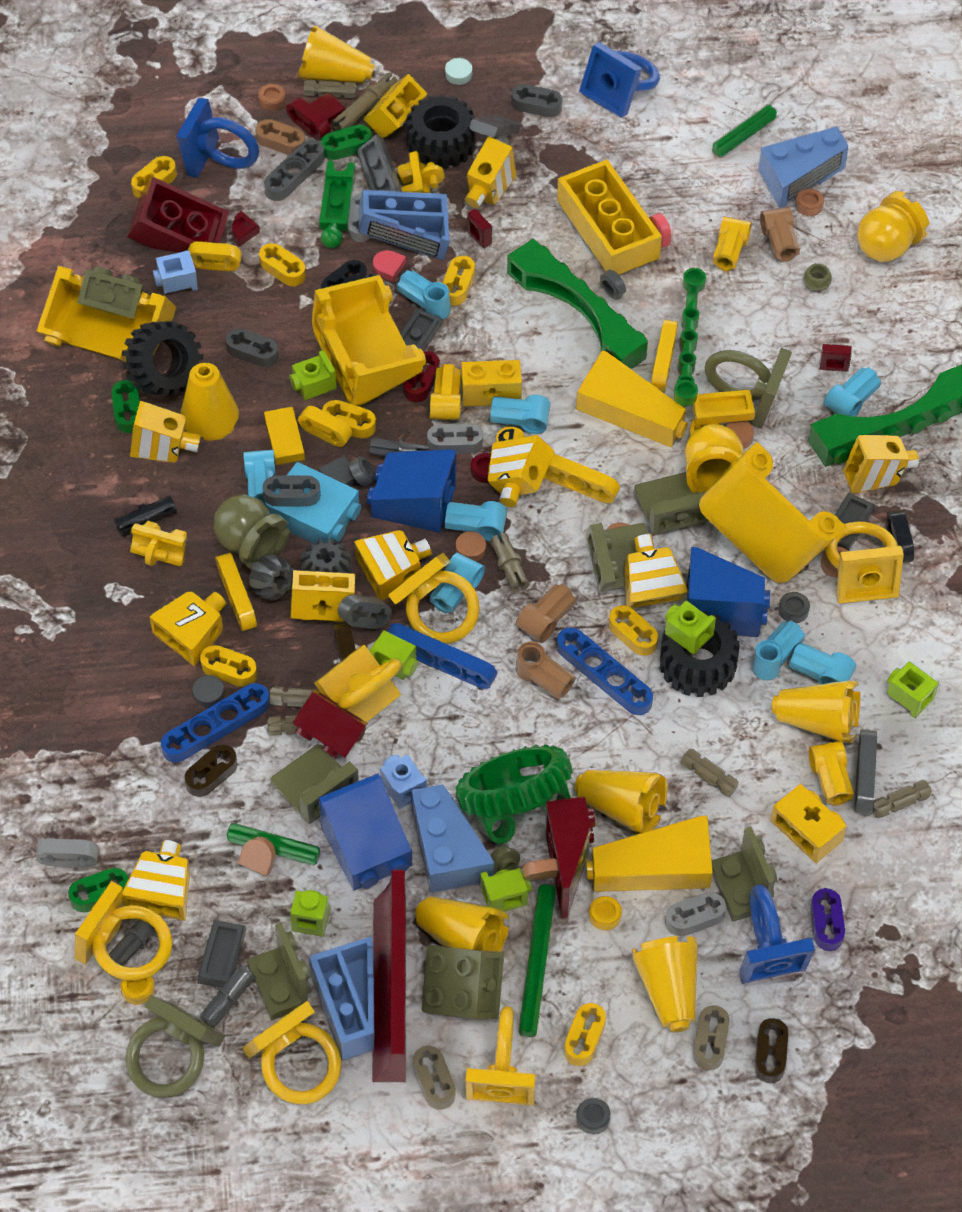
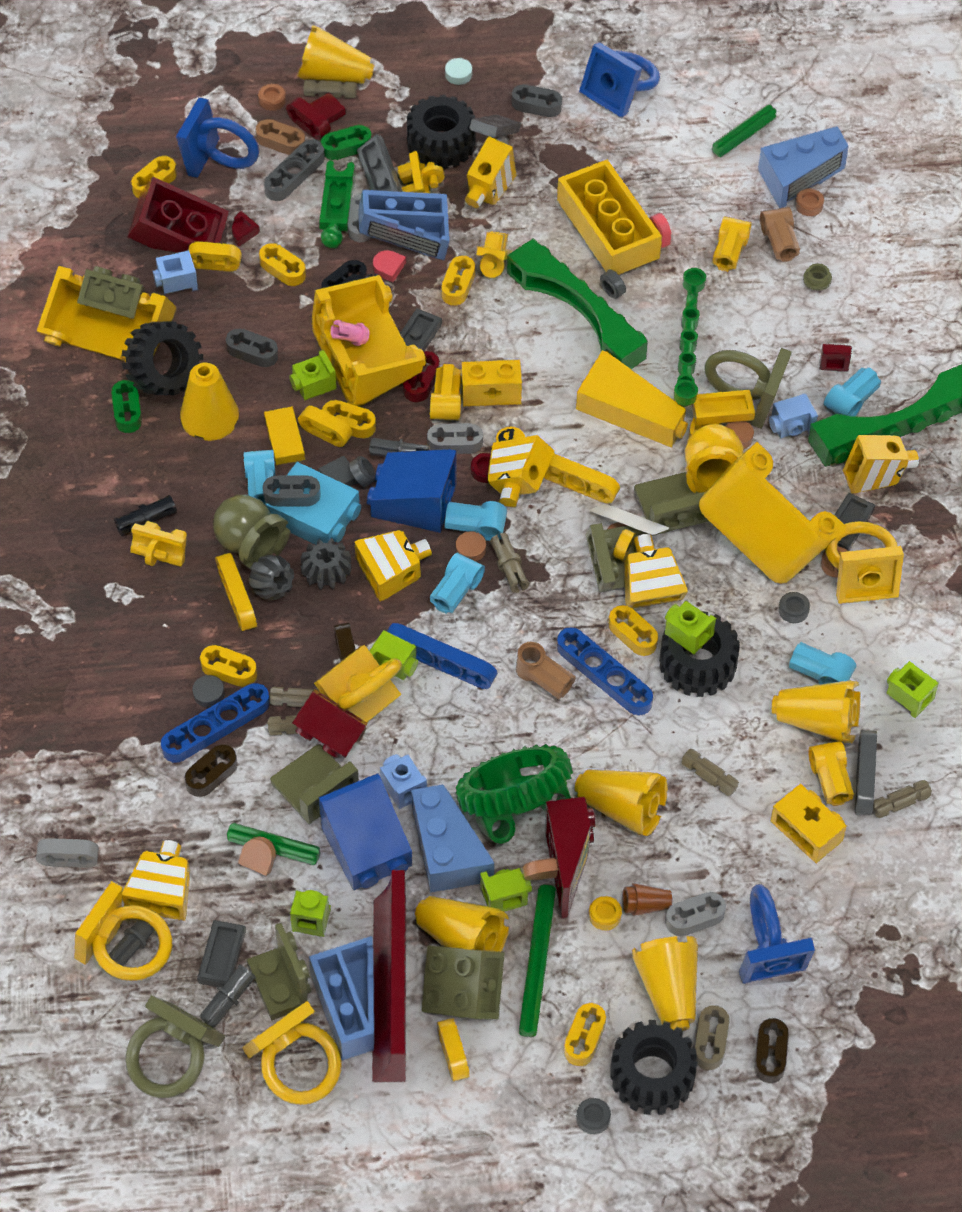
green beam [68,868,129,913] -> none
yellow tile [121,976,155,1005] -> none
yellow torso [130,401,201,463] -> none
yellow torso [150,592,226,666] -> none
yellow brick [291,570,355,622] -> none
dark tan pin [331,72,398,131] -> none
dark grey beam [338,594,392,629] -> none
yellow brick [364,74,427,138] -> none
yellow tile [388,553,480,644] -> none
medium azure piece [397,270,451,320] -> none
dark tan beam [413,1045,456,1110] -> none
yellow tile [465,1006,536,1106] -> none
dark red tile [467,208,492,248] -> none
medium azure piece [490,395,551,434] -> none
olive plate [490,846,520,874] -> none
medium nougat piece [516,584,576,643] -> none
yellow slope [586,816,713,892] -> none
yellow beam [651,319,678,393] -> none
blue slope [687,547,770,637] -> none
olive bracket [712,826,777,922] -> none
medium azure piece [752,620,805,680] -> none
dark purple beam [810,888,845,951] -> none
yellow tile [857,191,930,262] -> none
black beam [886,510,914,563] -> none
none -> bright pink pin [331,320,370,346]
none -> yellow beam [436,1018,470,1082]
none -> yellow hips [476,231,512,278]
none -> white sticker [589,504,669,535]
none -> black tyre [610,1020,697,1115]
none -> yellow tile [613,529,636,561]
none -> dark orange cone [622,883,672,916]
none -> light blue brick [769,393,818,438]

